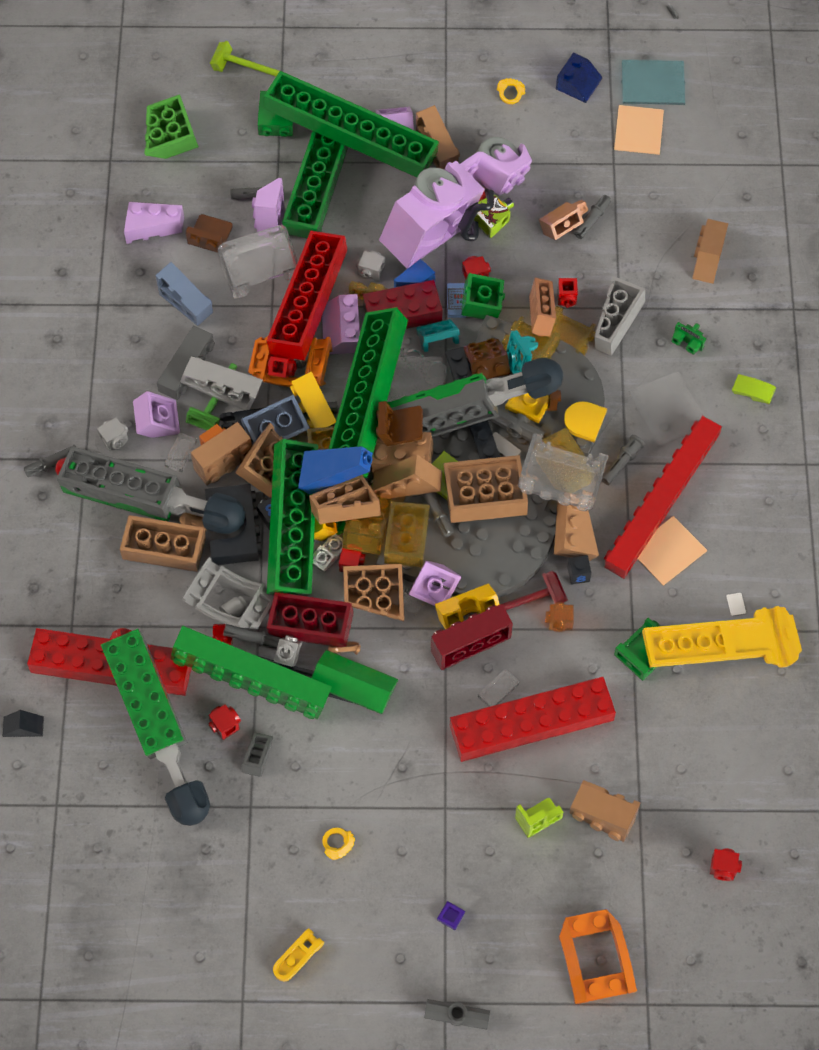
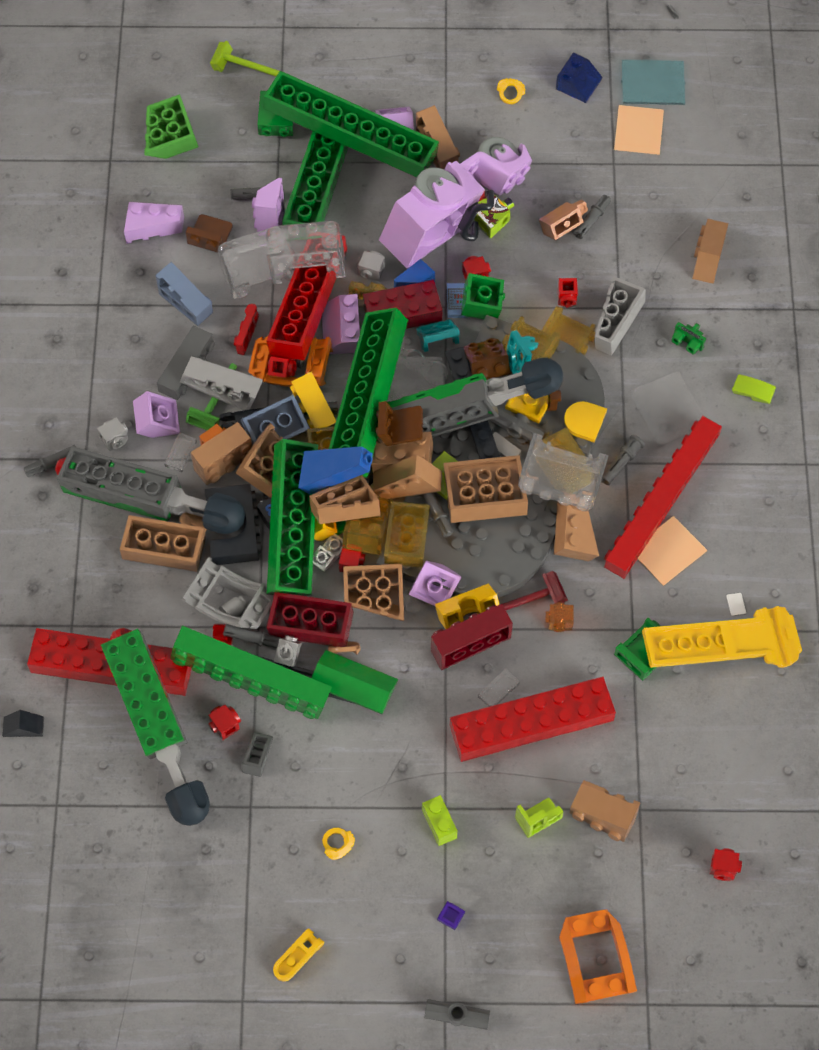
nougat brick [529,278,556,337] -> none
black brick [567,555,592,585] -> none
none -> red hinge [234,304,259,355]
none -> clear windscreen [266,221,346,284]
none -> lime brick [422,795,458,846]

